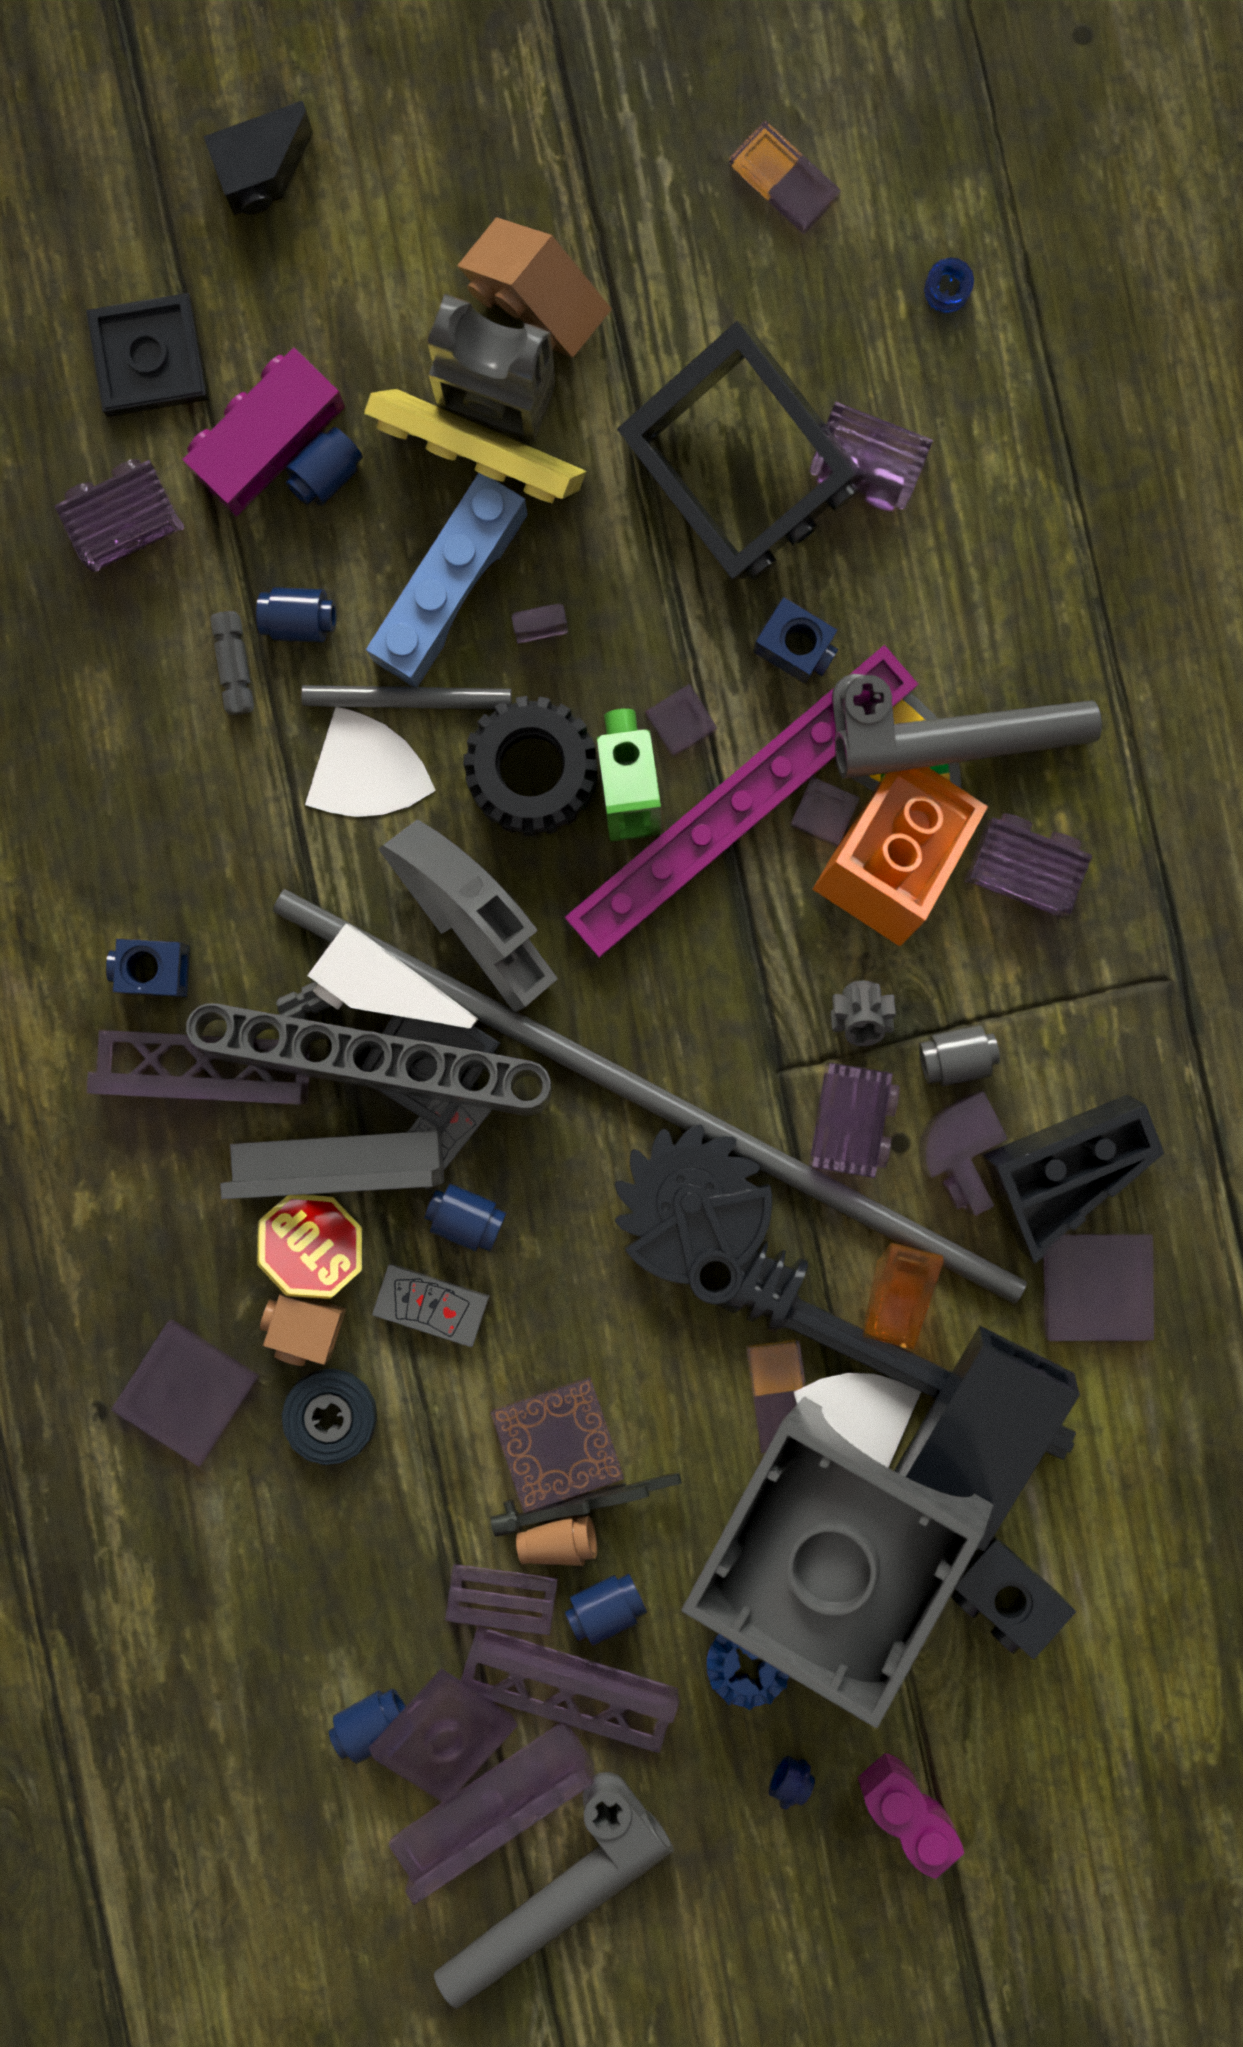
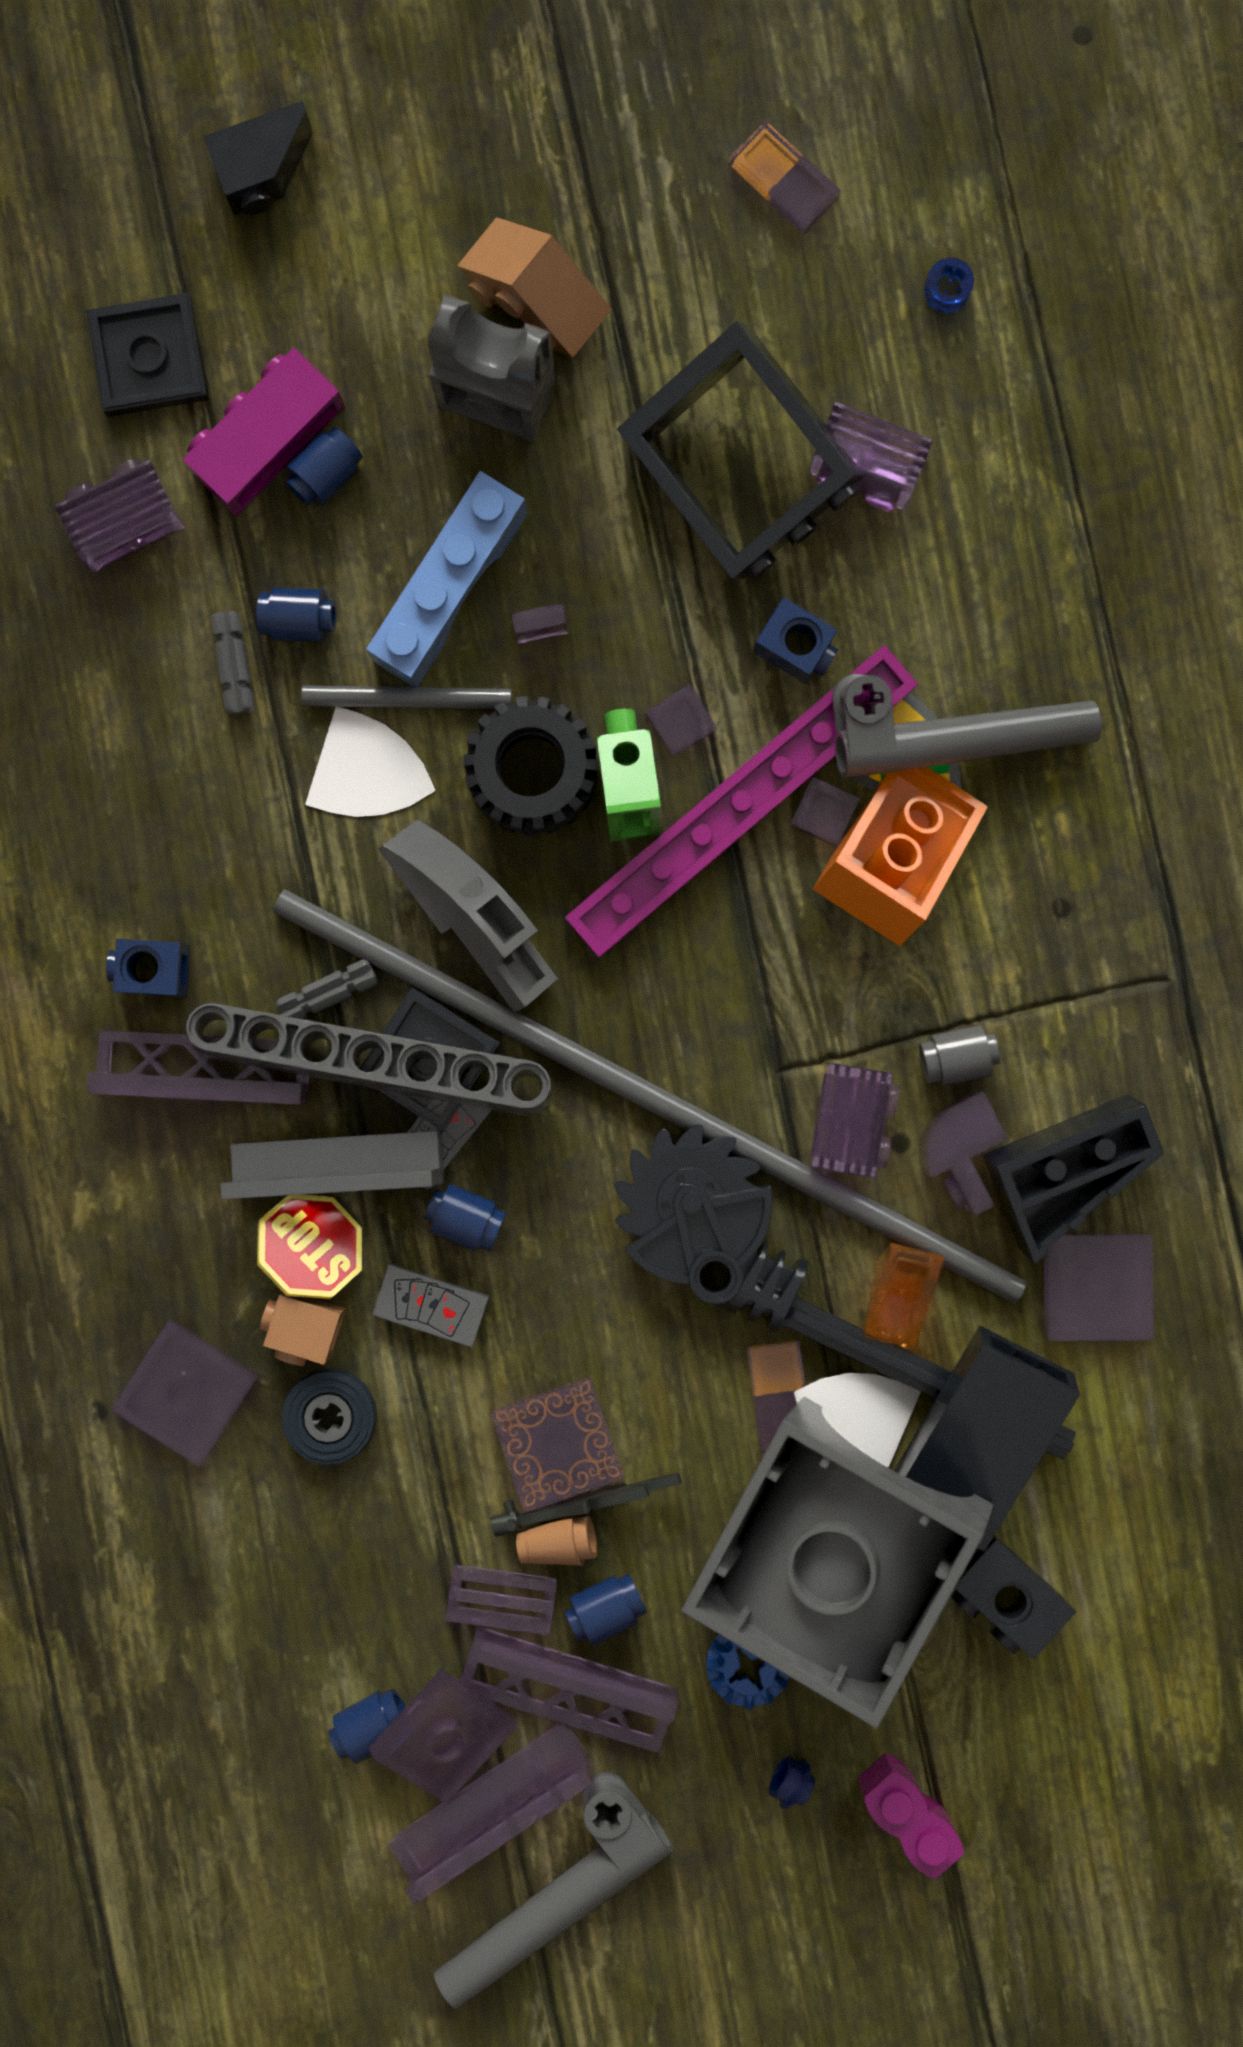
white slope [307,924,478,1028] -> none
light yellow piece [364,389,587,503] -> none
dark grey gear [831,980,896,1046] -> none
clear purple brick [964,813,1092,917] -> none

